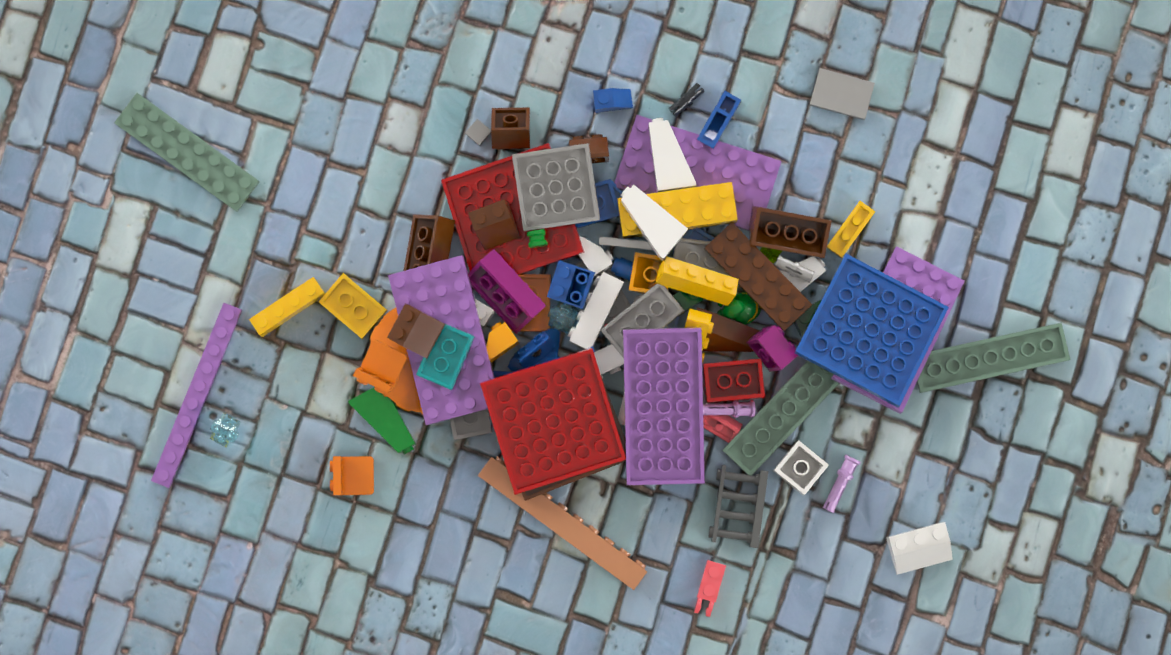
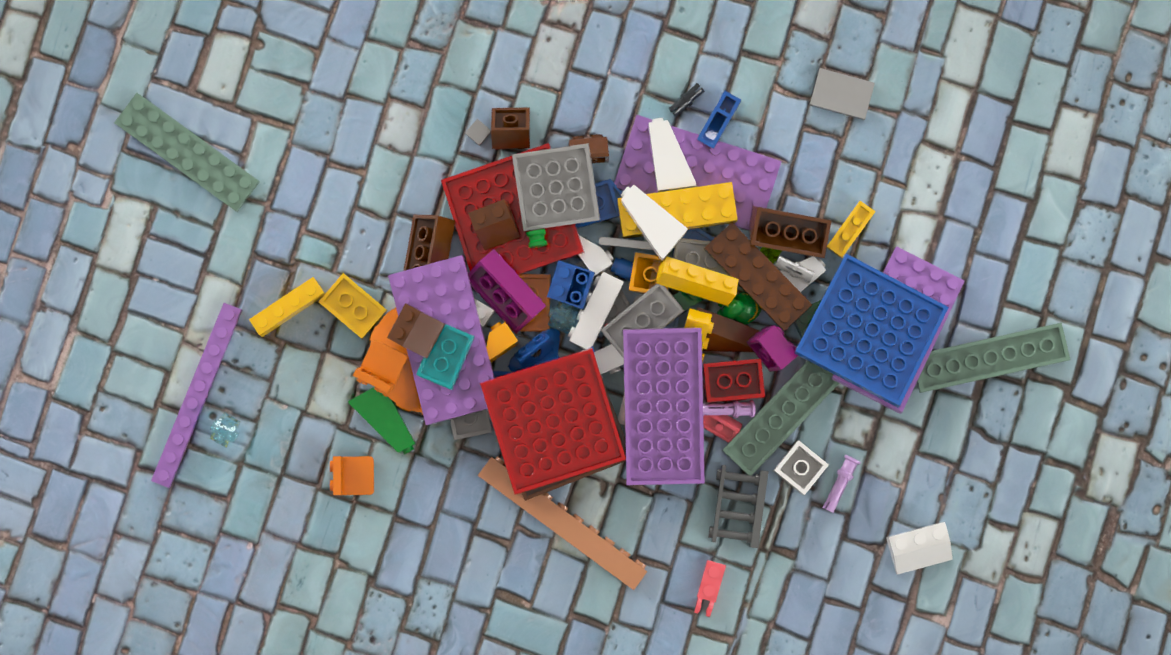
blue slope [593,88,633,113] -> none

